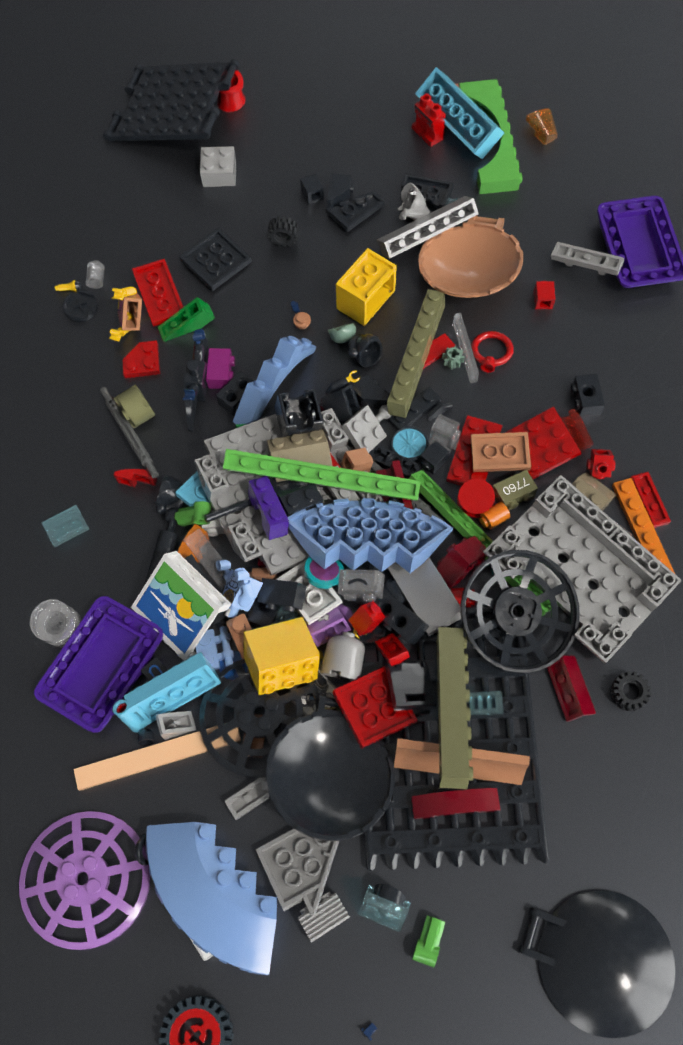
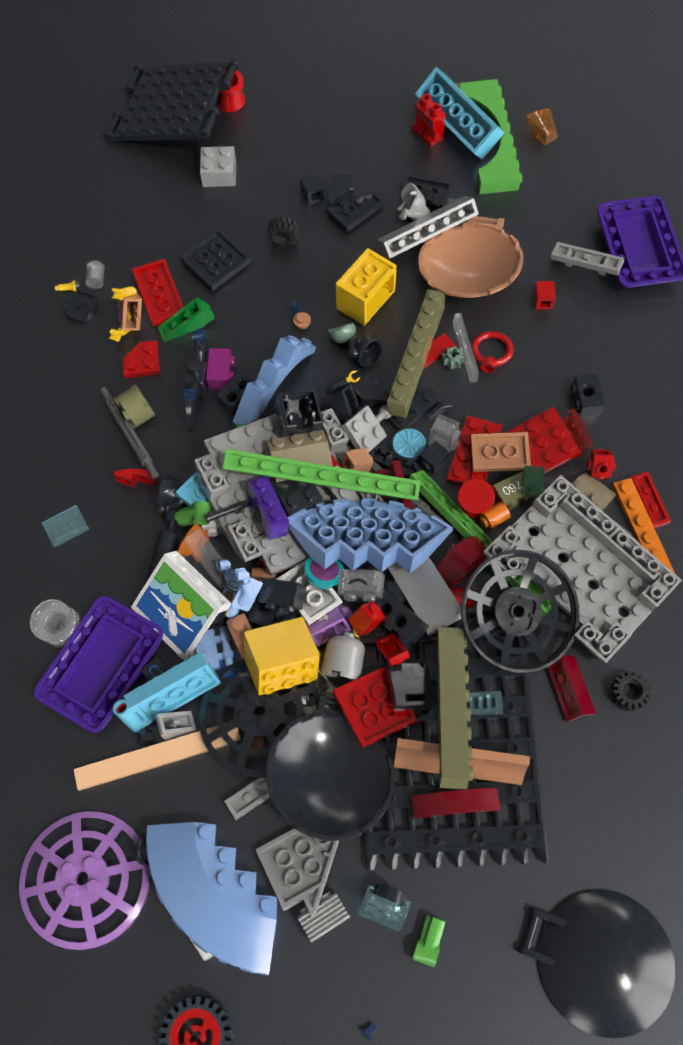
none -> clear green brick [522,465,545,497]

